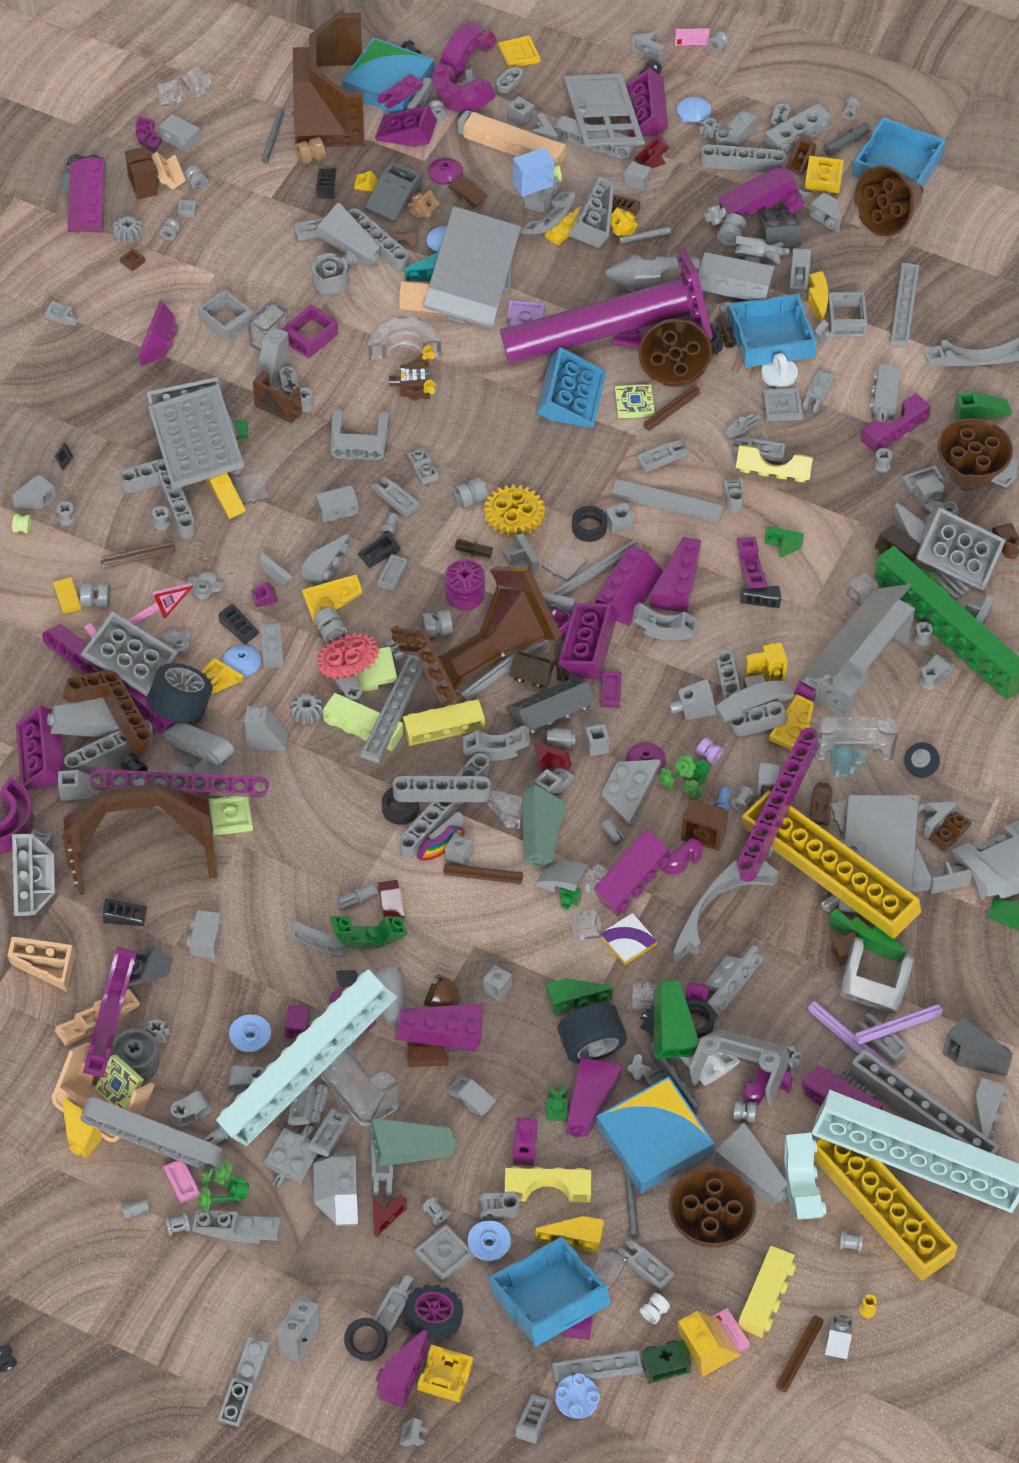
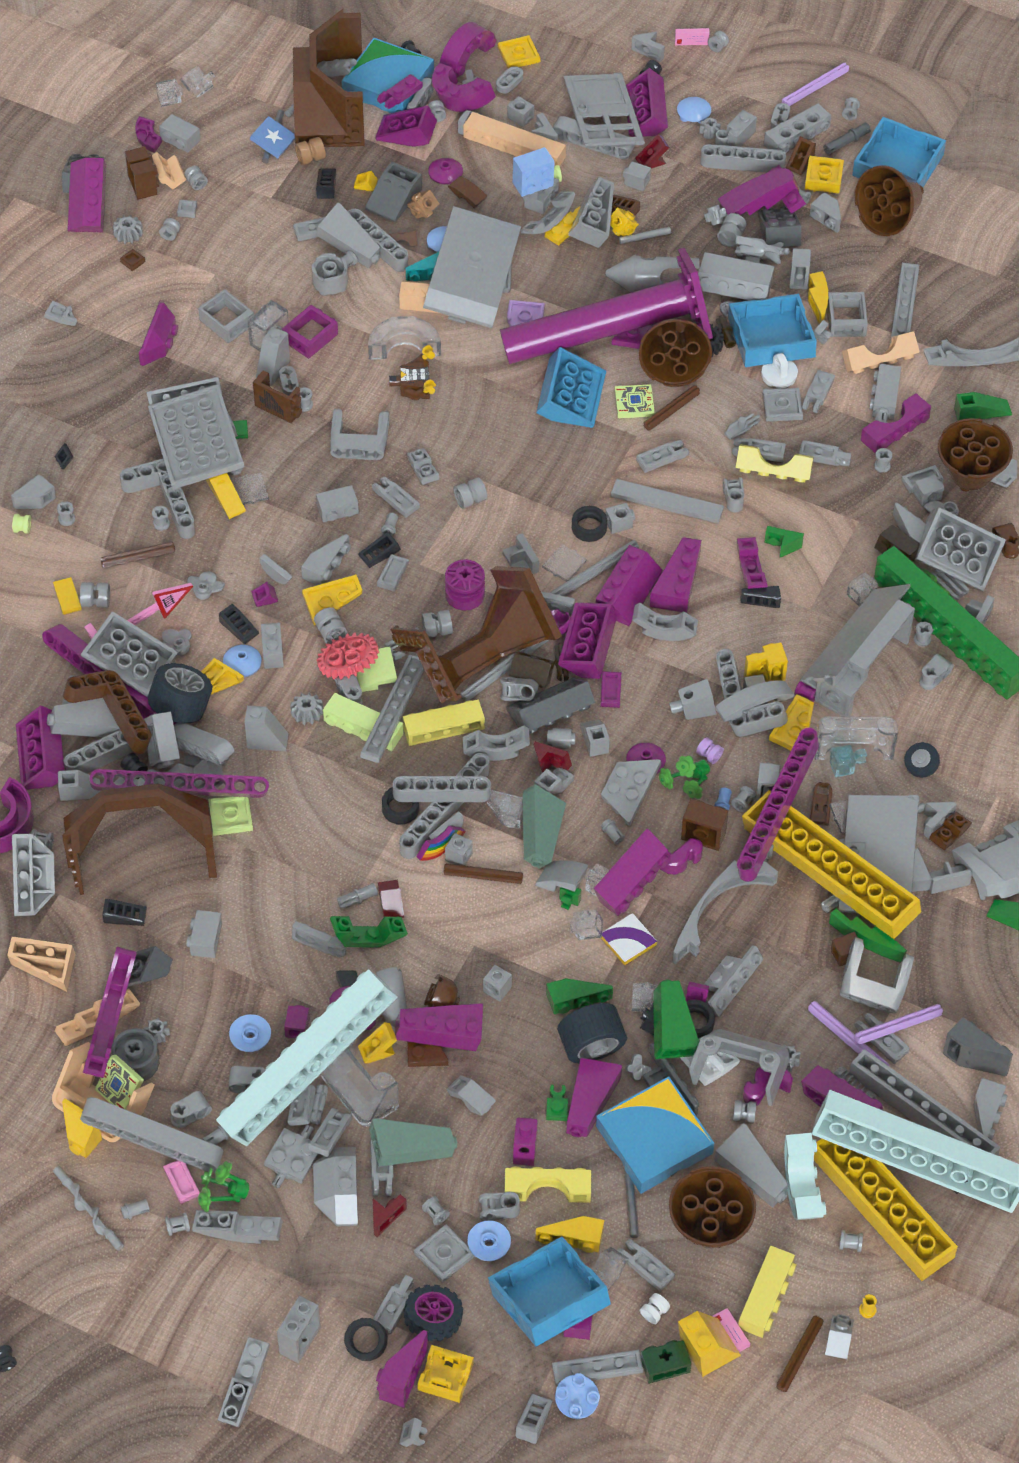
dark brown axle [455,539,493,559] -> none
yellow gear [484,484,545,537] -> none
none -> light grey piece [53,1166,124,1251]
none -> light grey window [144,712,180,769]
none -> medium blue tile [250,116,295,159]
none -> light grey hinge [317,59,357,77]
none -> yellow slope [358,1022,397,1064]
none -> light grey piece [500,677,539,701]
none -> lavender axle [781,63,849,106]
none -> light grey hinge [799,440,851,466]
none -> light nougat arch [842,331,919,374]

